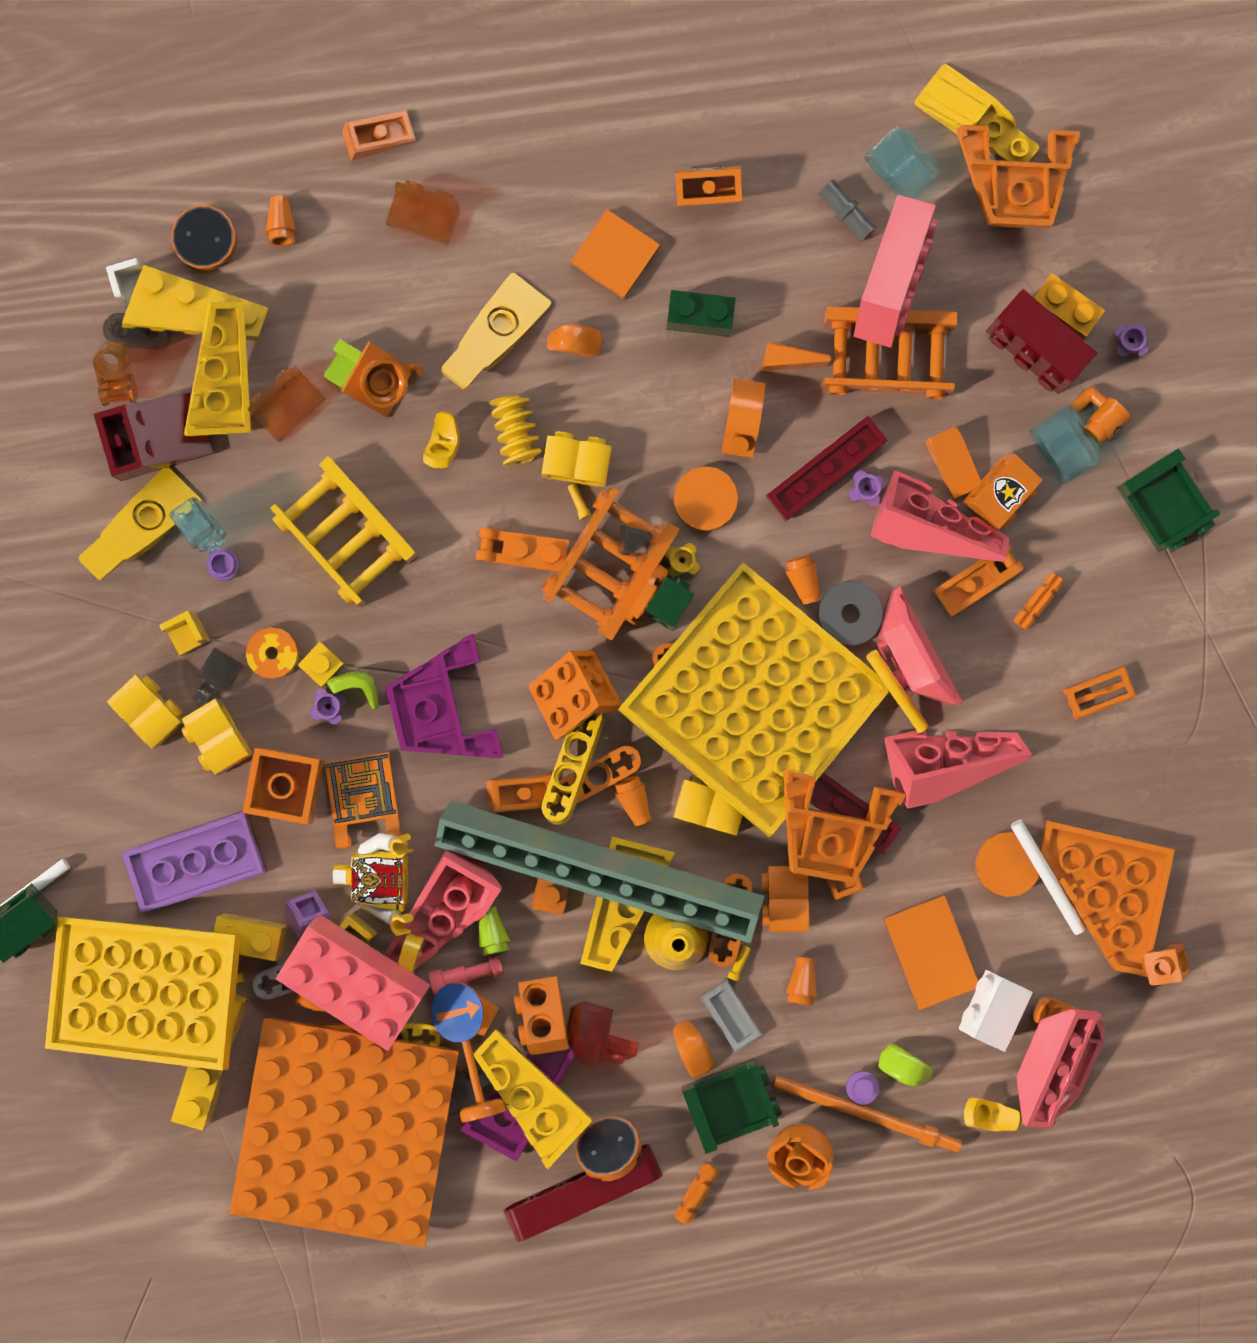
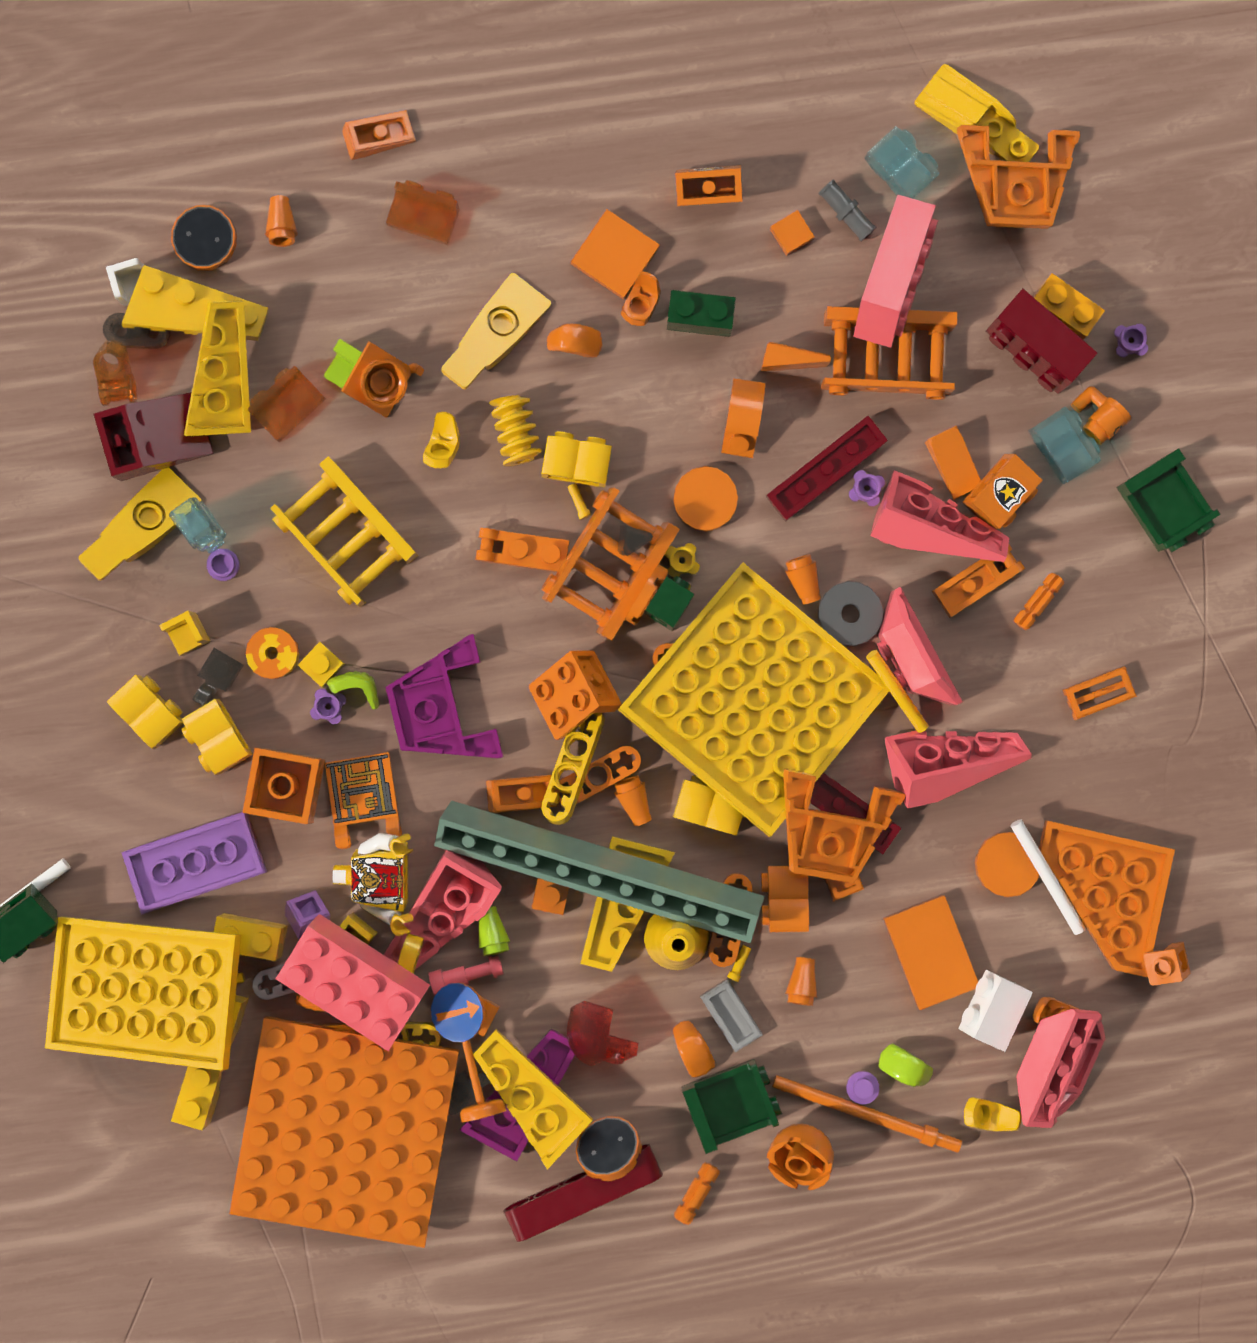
orange brick [514,976,569,1056] -> none
none -> orange hair [621,272,661,326]
none -> orange tile [770,210,815,256]

